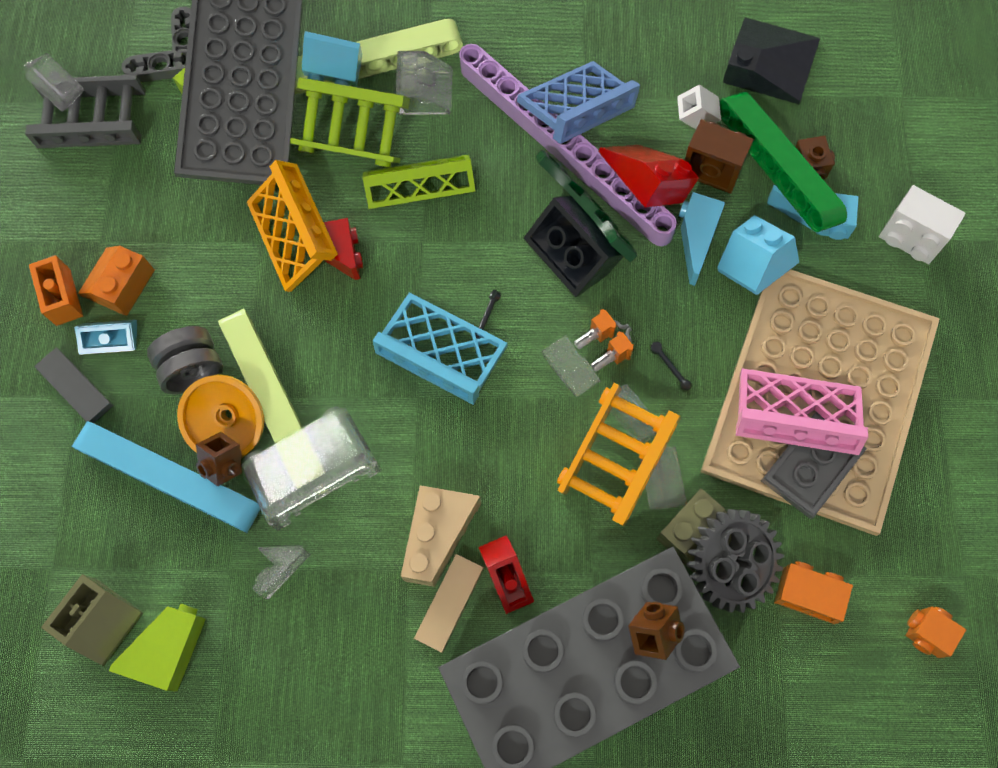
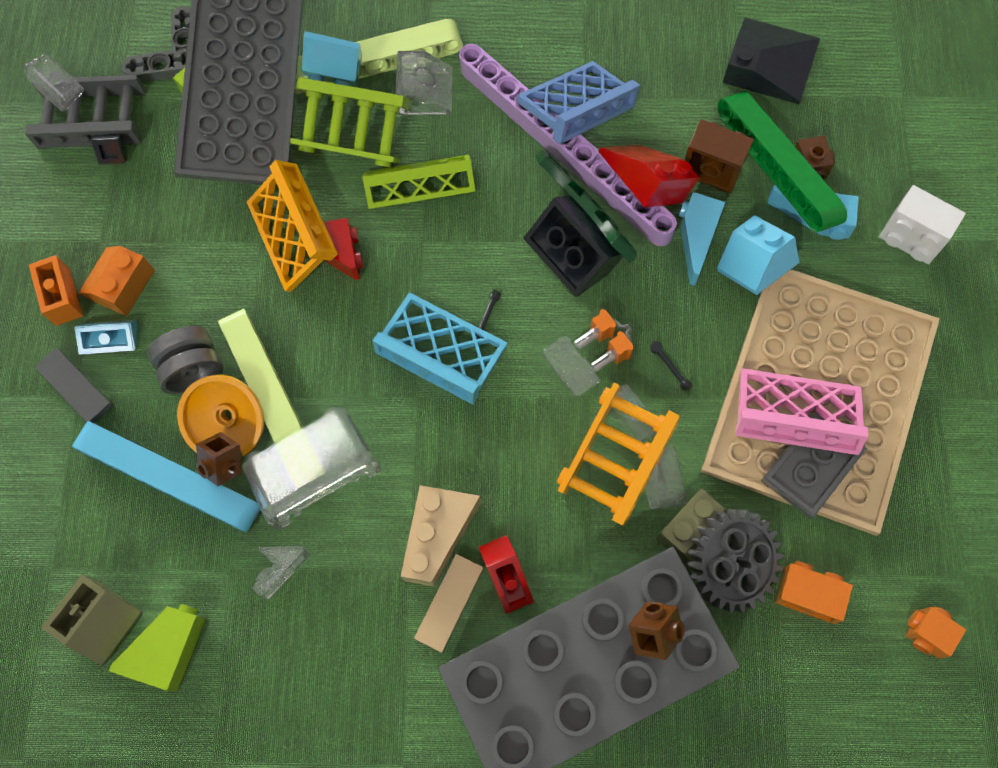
white brick [677,85,721,129] -> none
none -> black plate [91,134,128,164]

